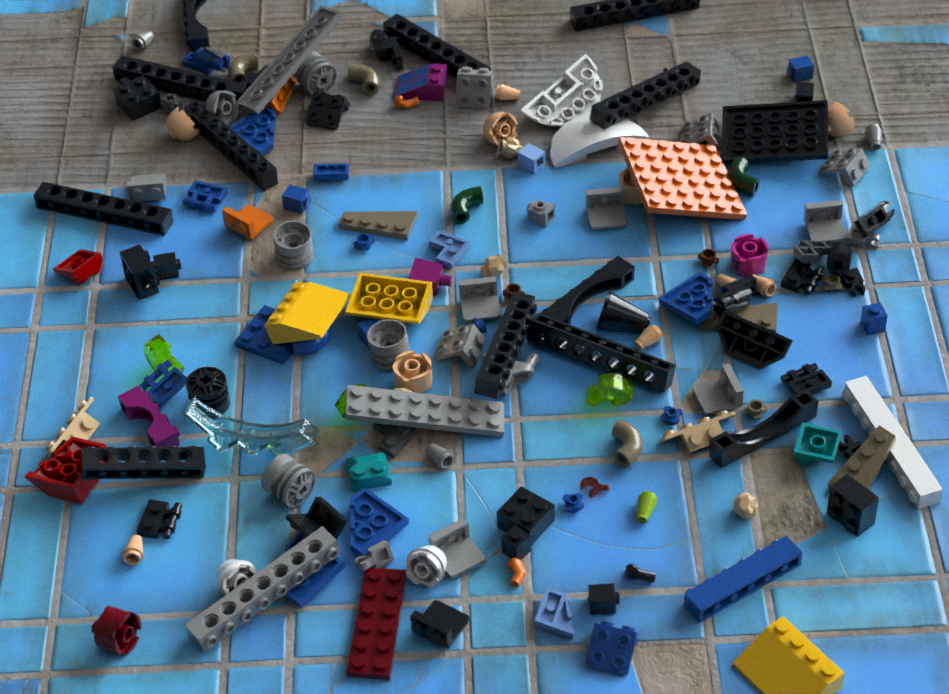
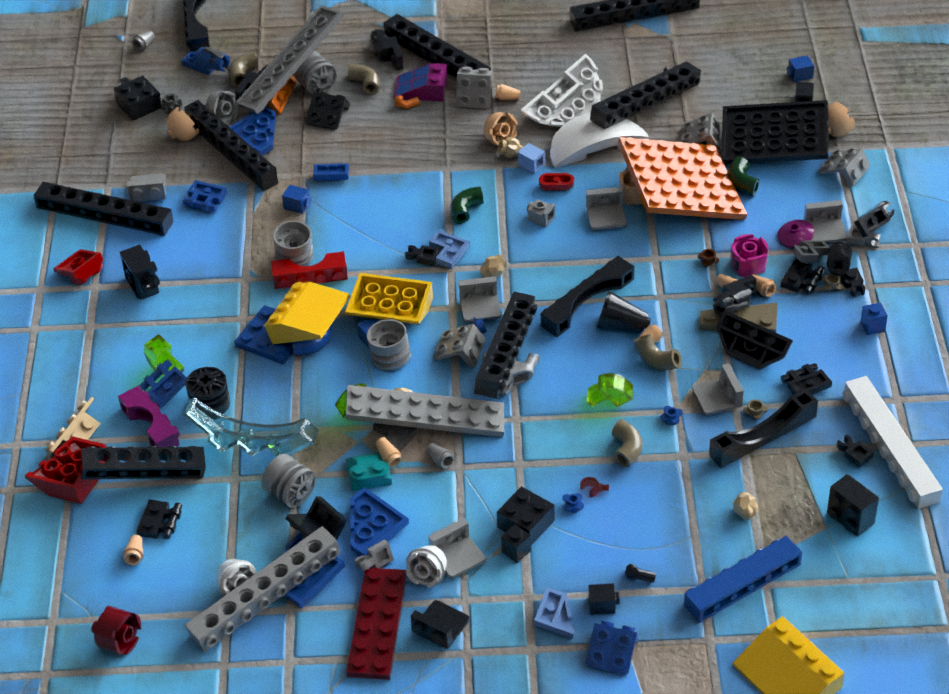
black brick [112,55,240,102] -> none
black brick [153,252,182,281] -> none
orange bracket [222,205,274,240] -> none
dark tan wing [338,211,418,240] -> none
blue plate [353,233,375,251] -> none
light nougat brick [393,351,433,393] -> none
magenta torso [408,258,453,296] -> none
reddish brown plate [502,284,525,301] -> none
orange arm [507,558,526,588] -> none
black brick [526,313,676,392] -> none
lime cone [636,491,658,523] -> none
blue plate [658,272,713,325] -> none
tan bracket [658,410,735,454] -> none
teal slope [793,422,842,465] -> none
dark tan wing [827,425,896,490] -> none
light grey cone [864,124,882,150] -> none
none -> red arch [271,251,348,289]
none -> light nougat cone [375,437,402,467]
none -> black plate [405,245,439,266]
none -> red plate [539,173,574,191]
none -> dark tan cylinder [633,334,682,370]
none -> magenta dish [778,220,814,248]

